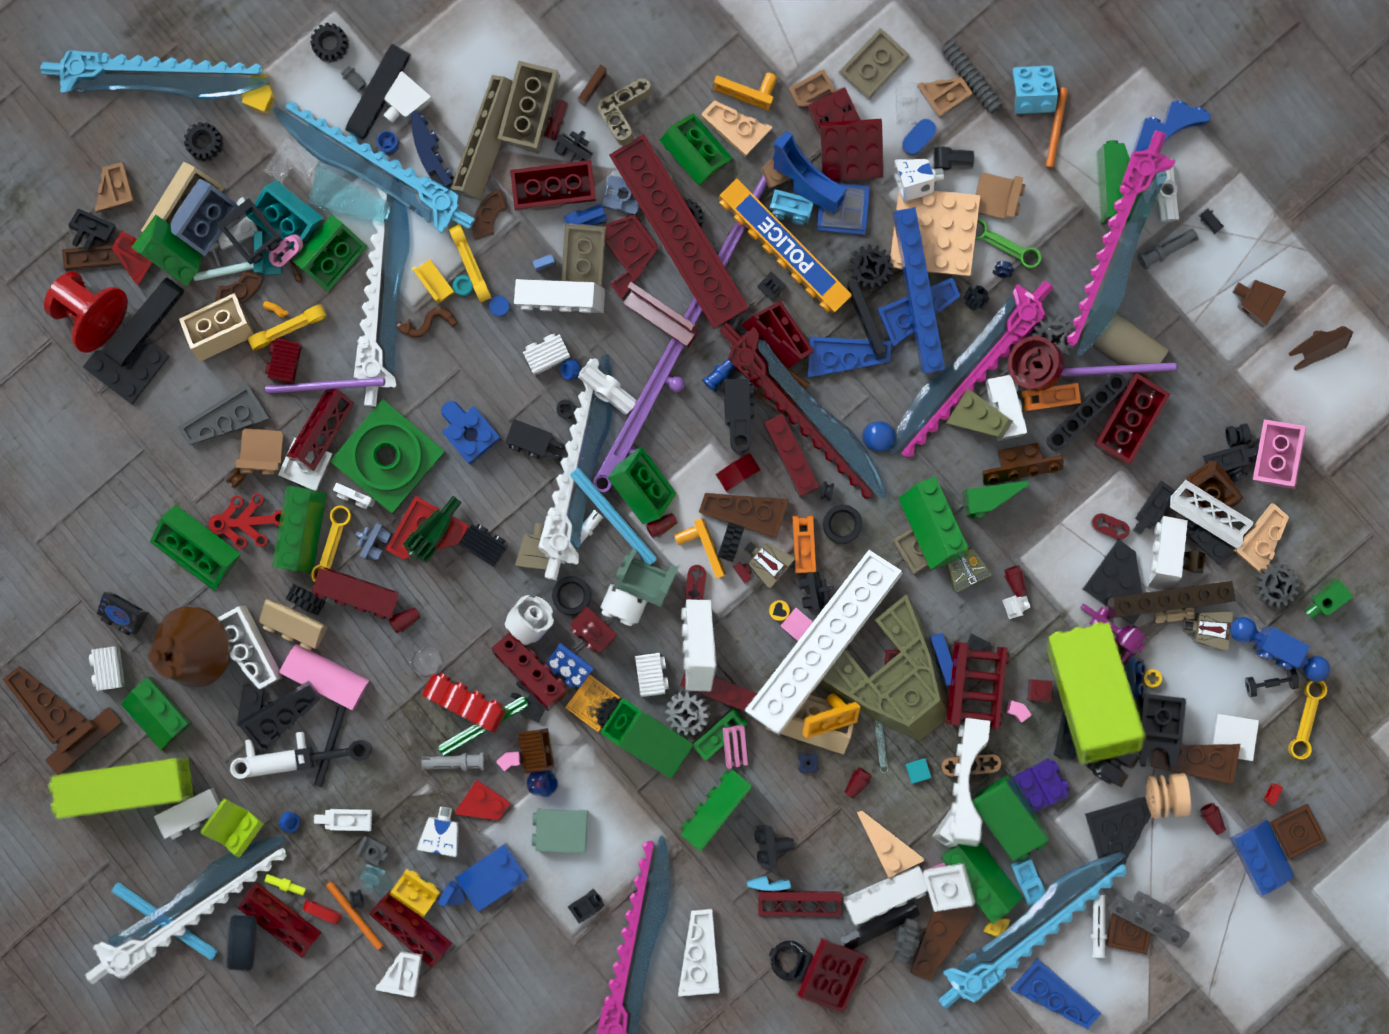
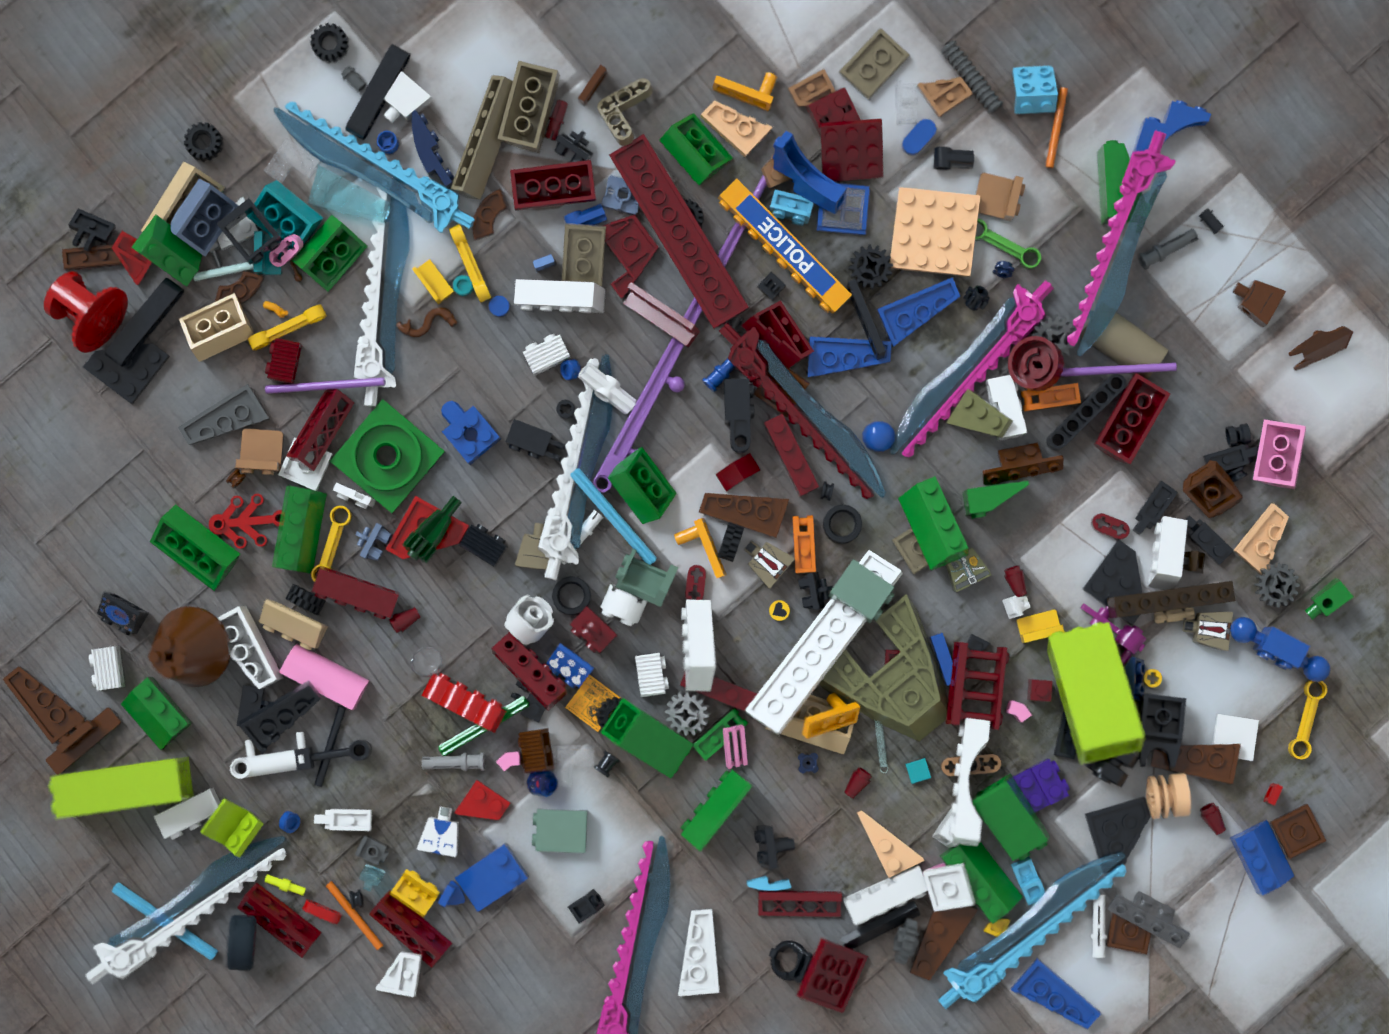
piece [40,50,270,99] -> none
medium nougat wing [94,162,135,213] -> none
yellow slope [241,67,275,116] -> none
dark red cone [646,513,678,539] -> none
dark red plate [733,562,752,584] -> none
bright pink piece [781,608,813,641] -> none
blue brick [892,207,945,373] -> none
white torso [894,159,944,202] -> none
white piece [1155,167,1179,222] -> none
white fence [1170,480,1253,549] -> none
black wheel [1245,668,1299,698] -> none
none -> black bush [594,750,620,777]
none -> sand green panel [829,559,895,624]
none -> yellow panel [1016,610,1065,643]

